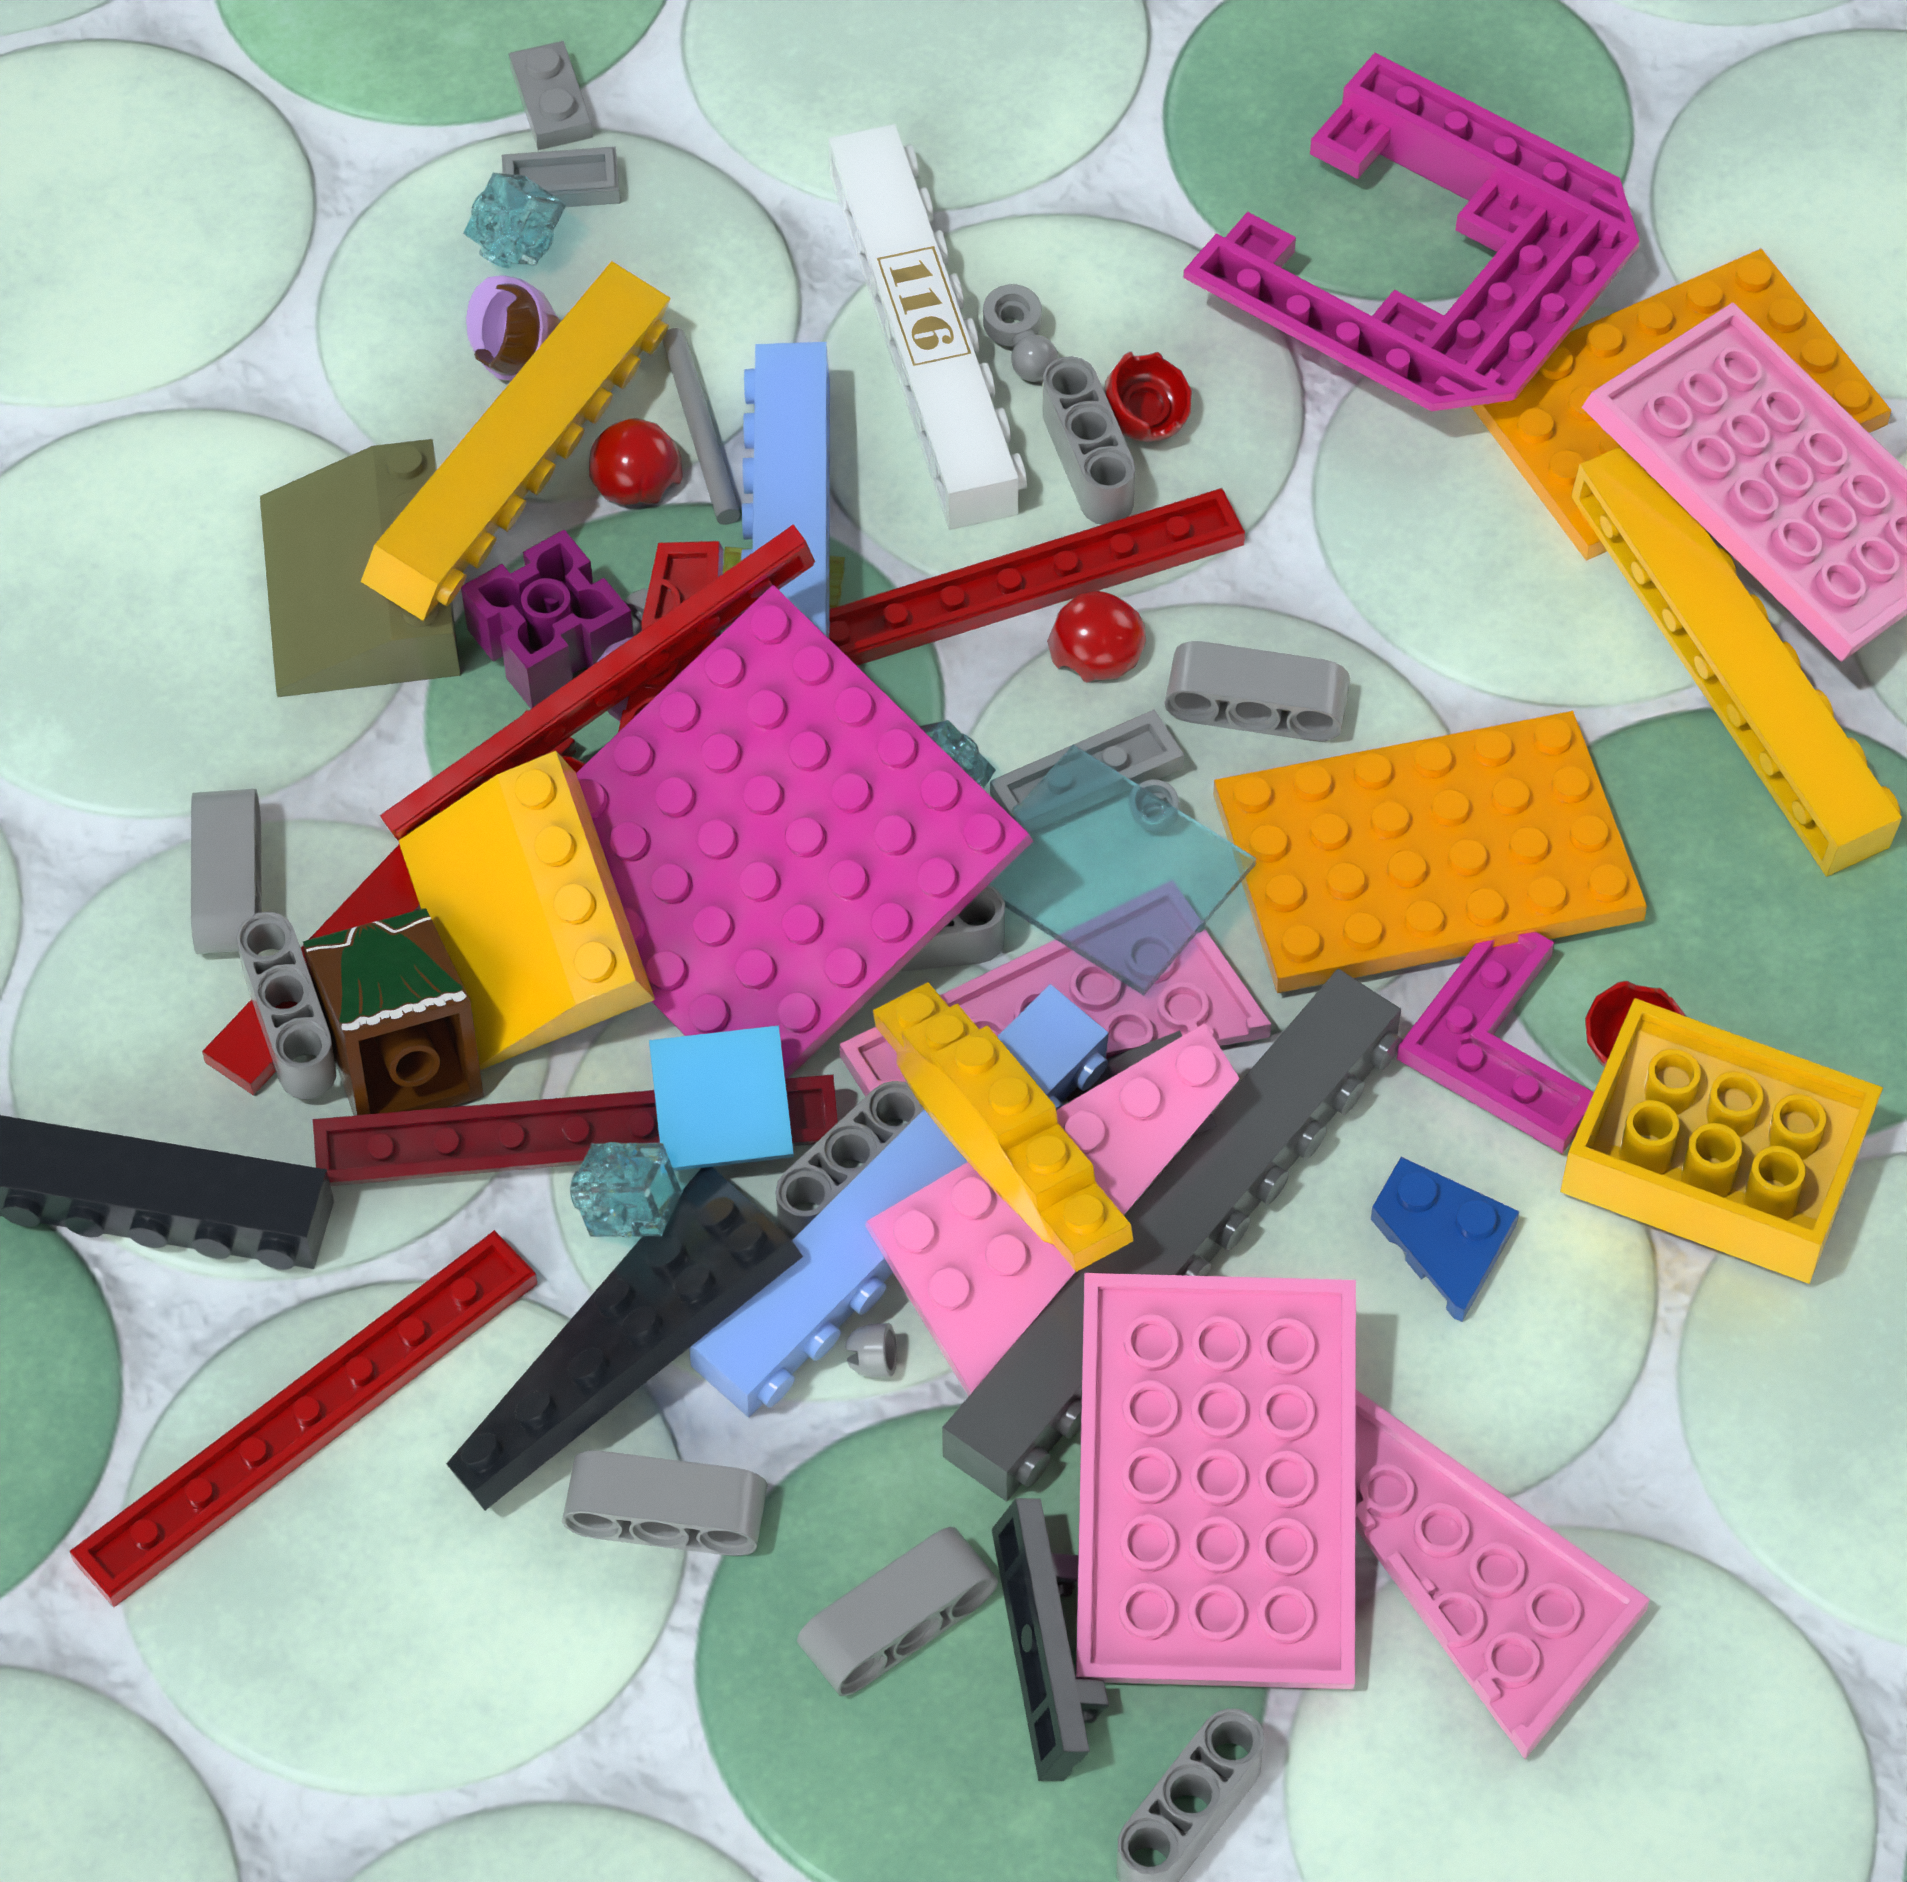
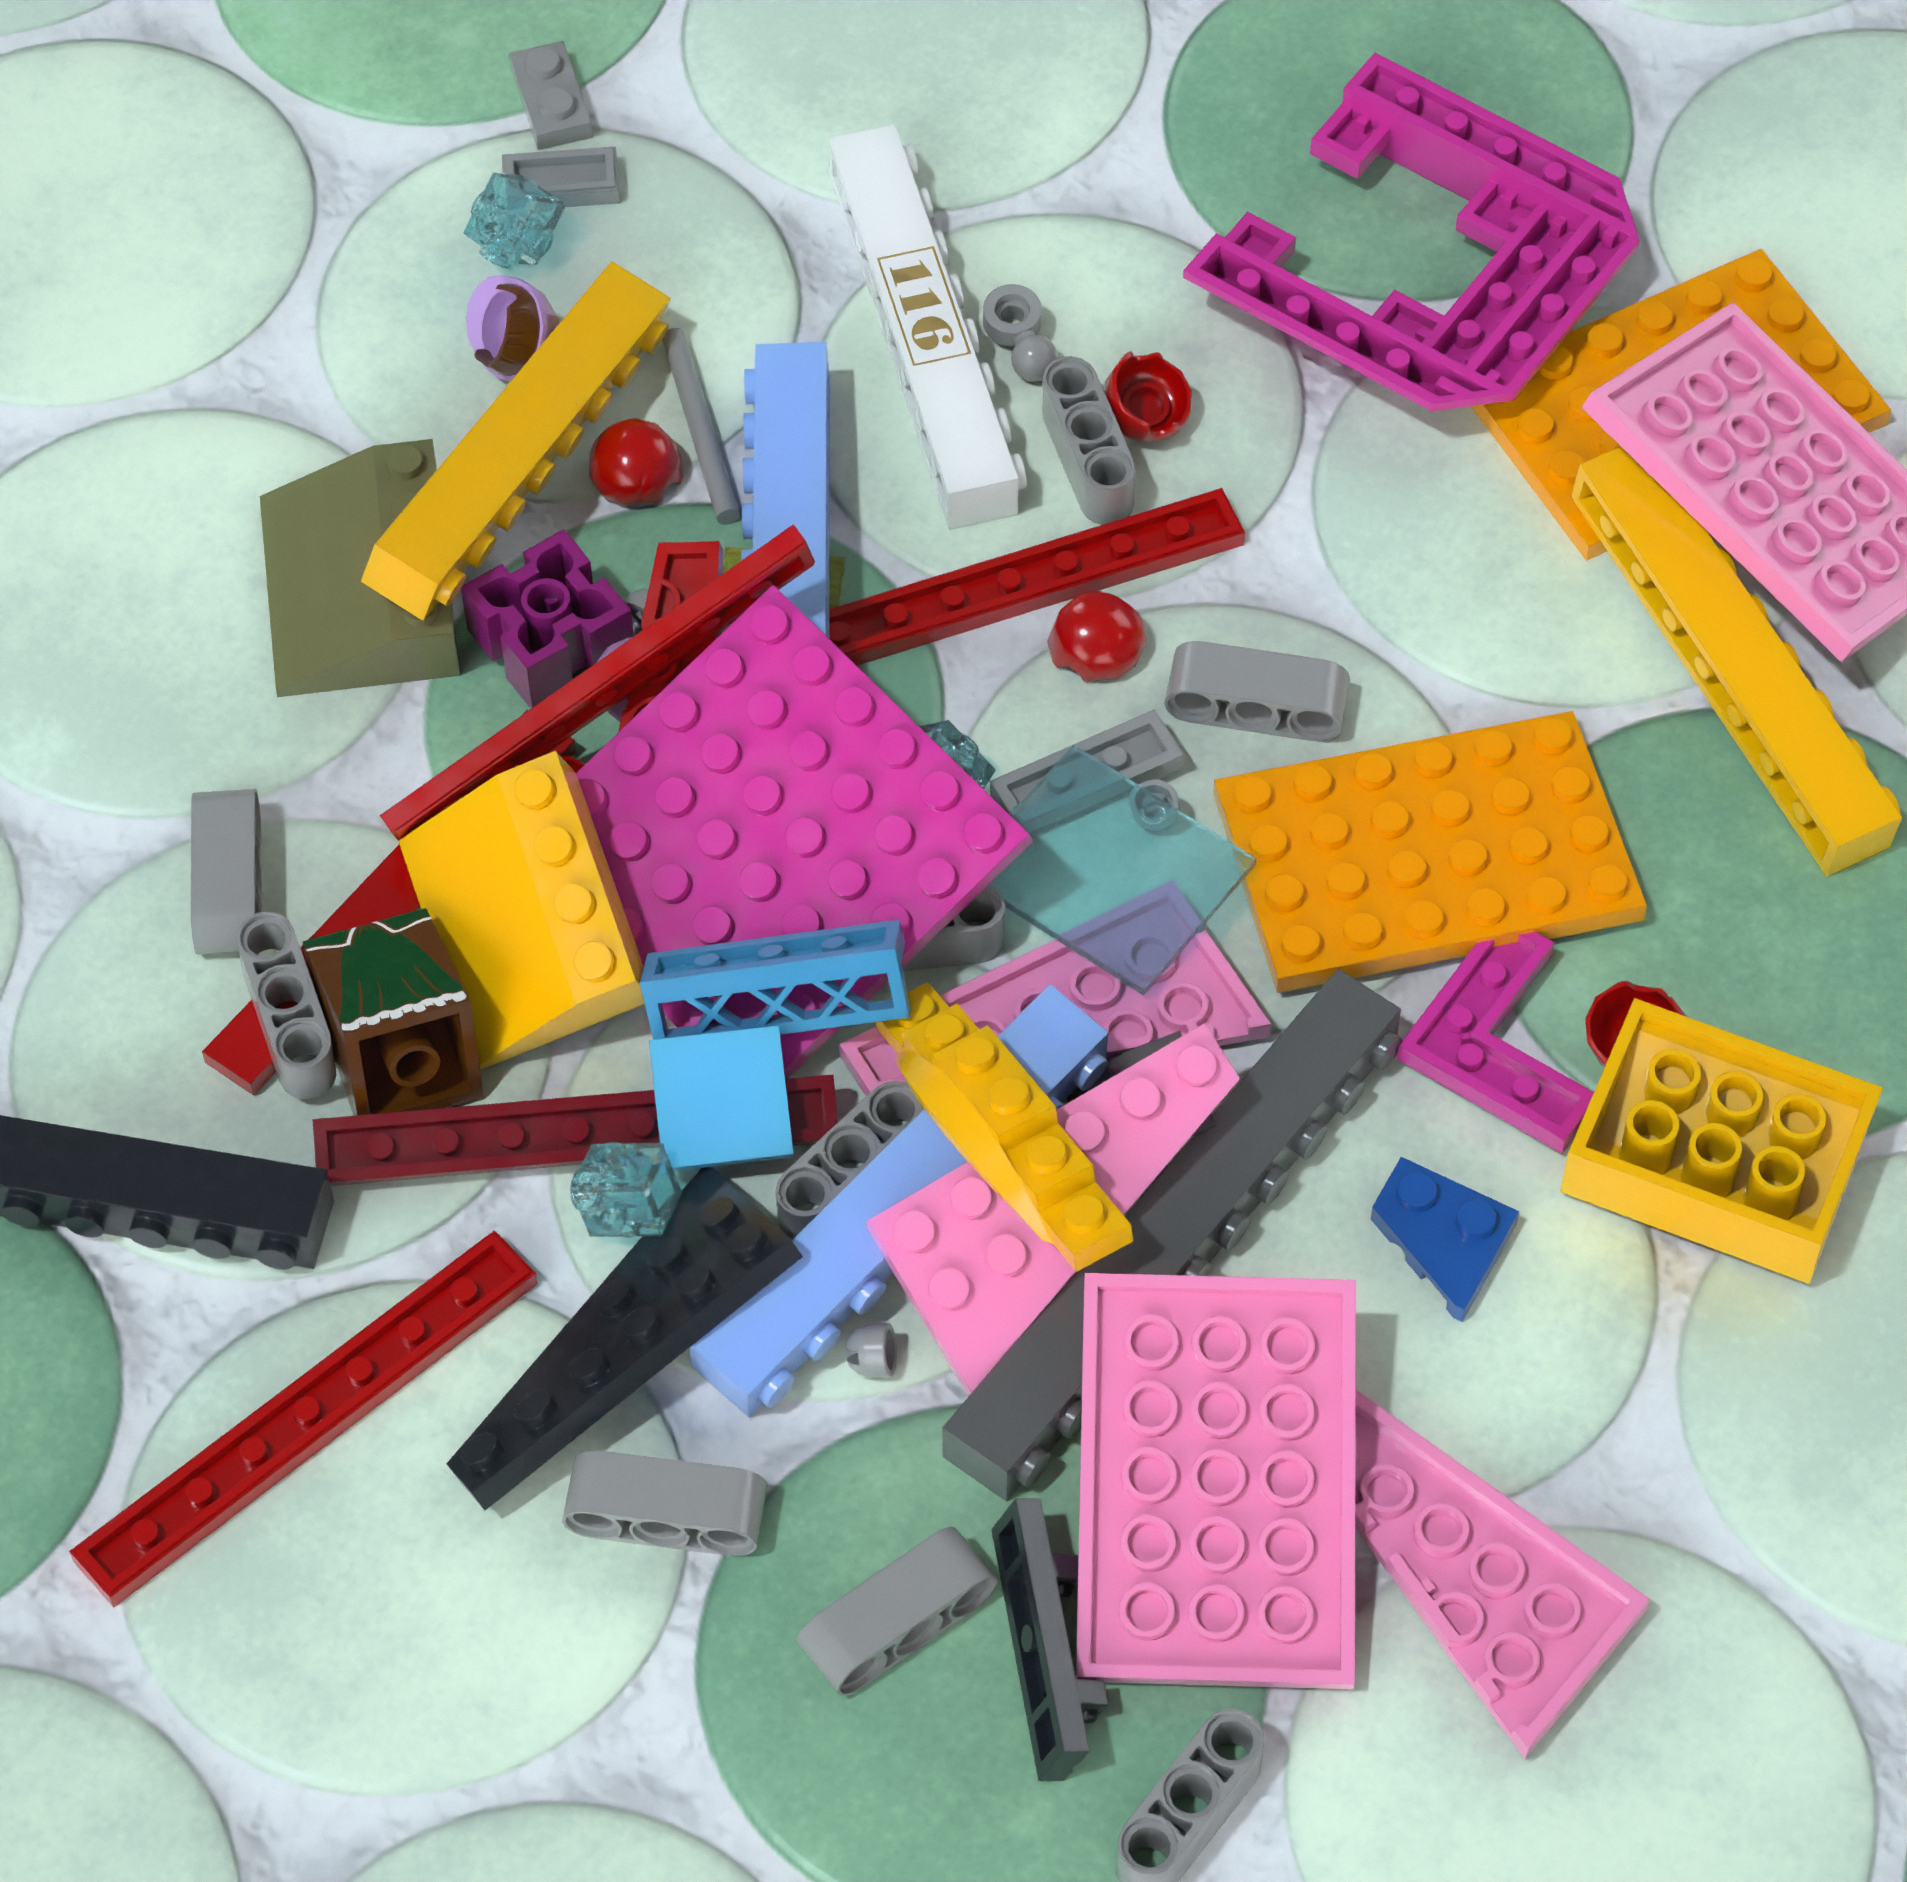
none -> dark azure fence [640,919,911,1040]

